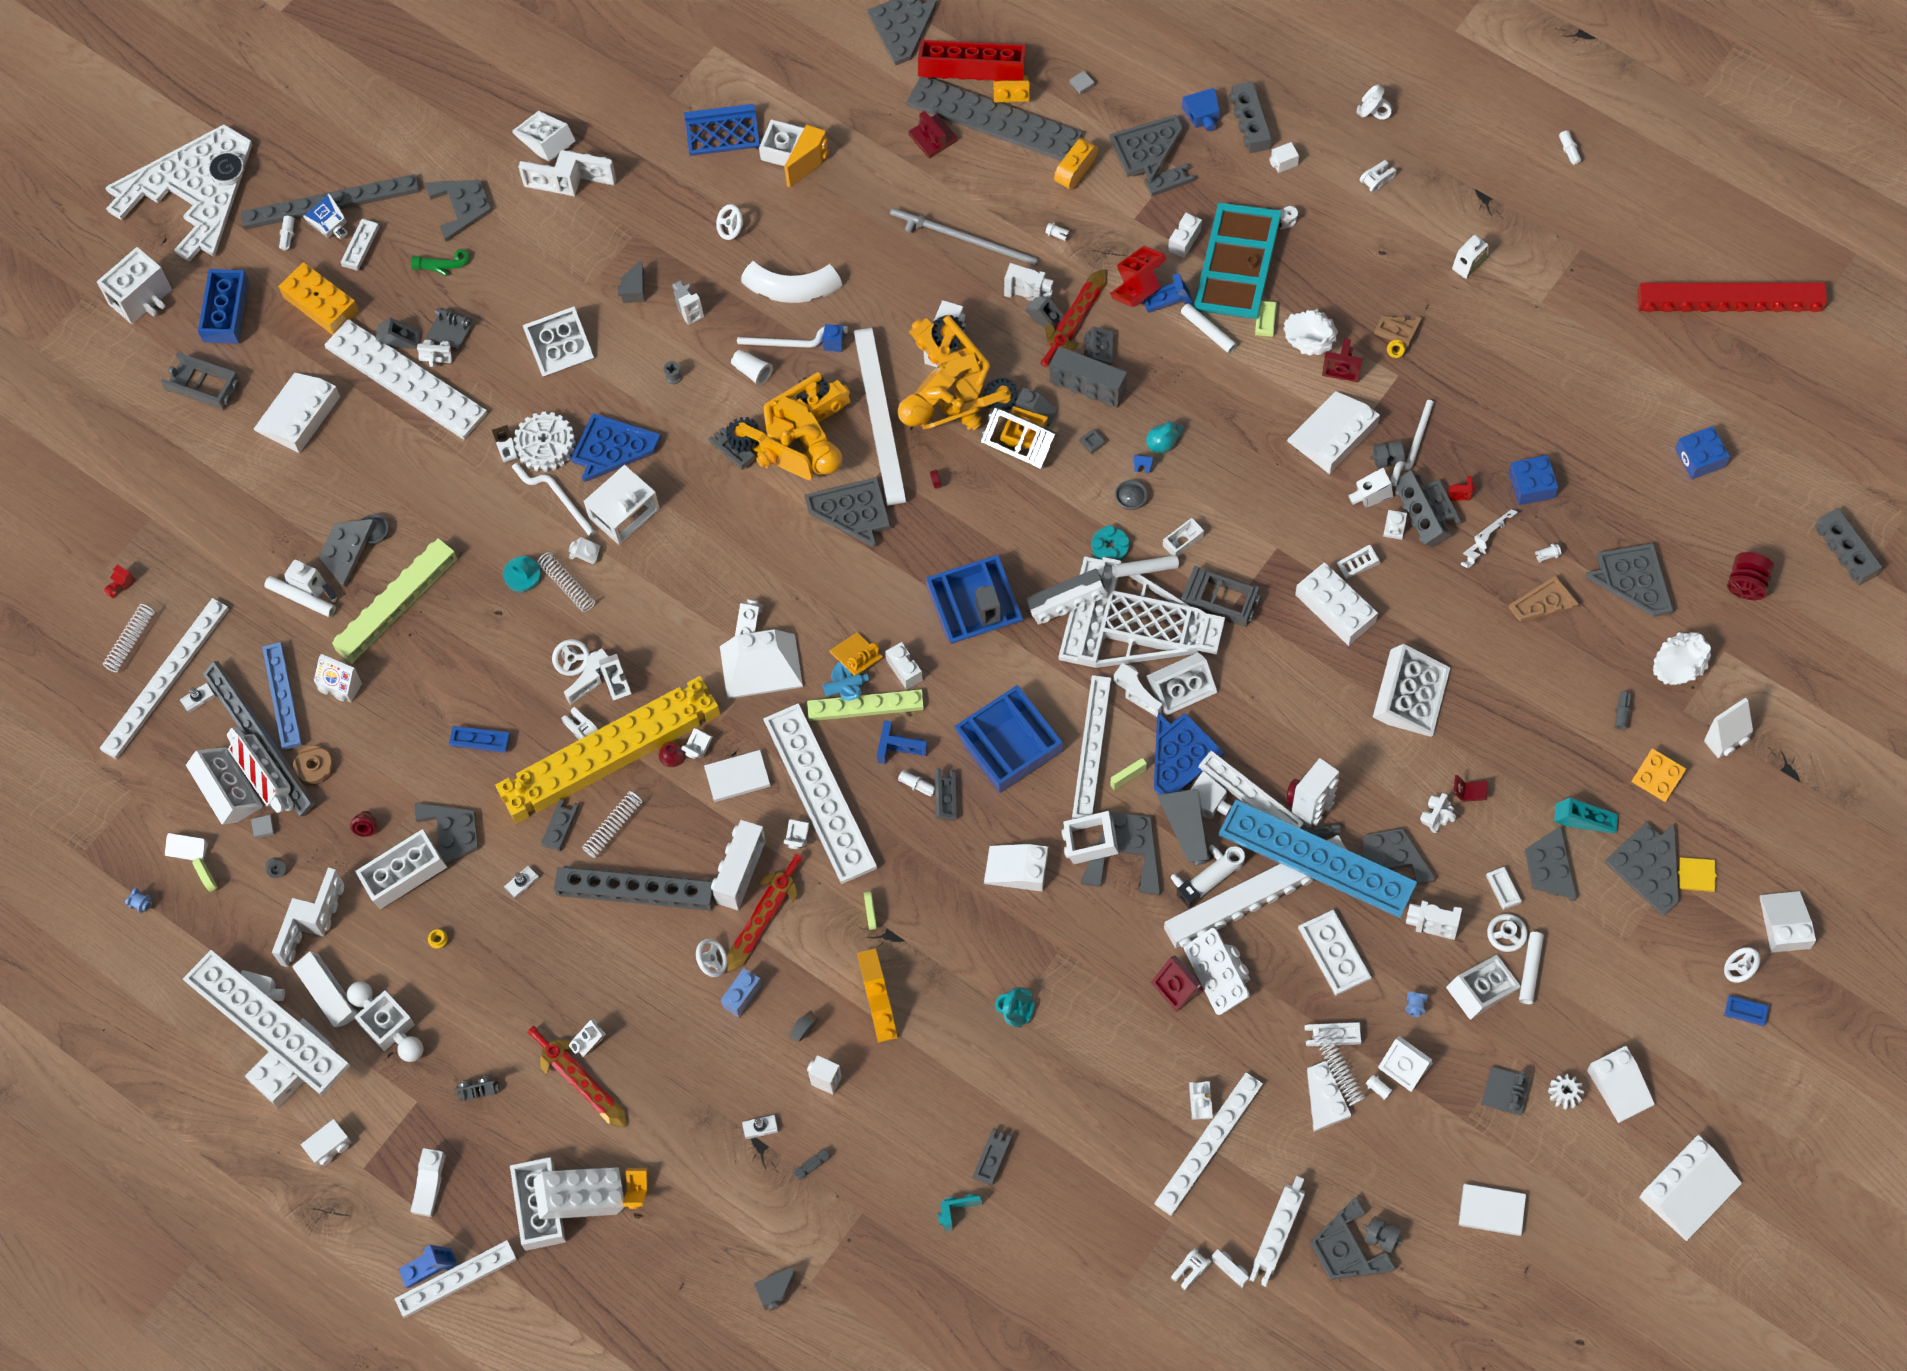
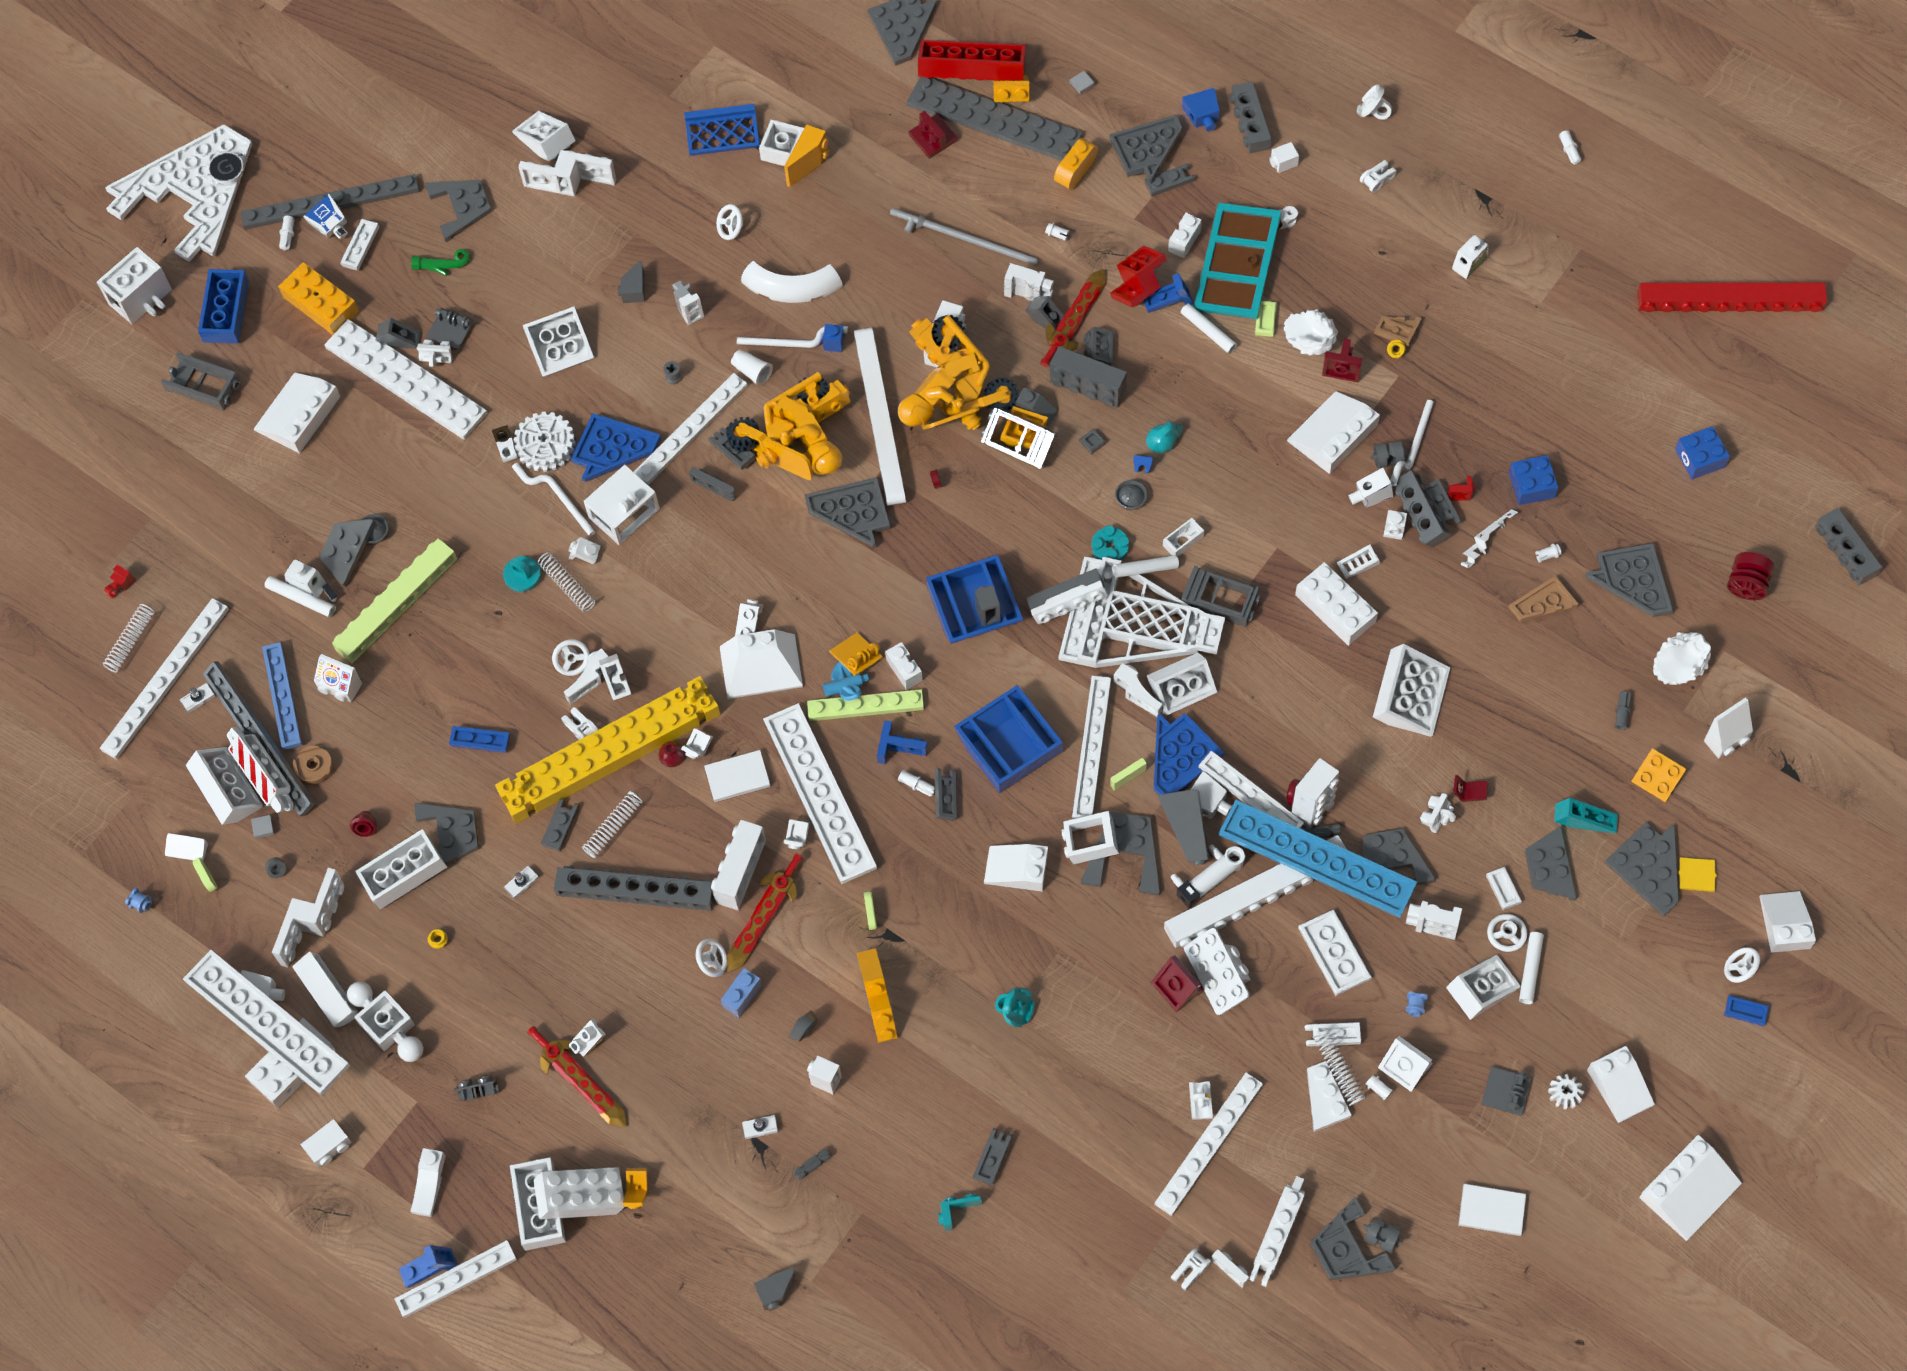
none -> white plate [633,373,748,485]
none -> dark grey hinge [689,467,736,501]

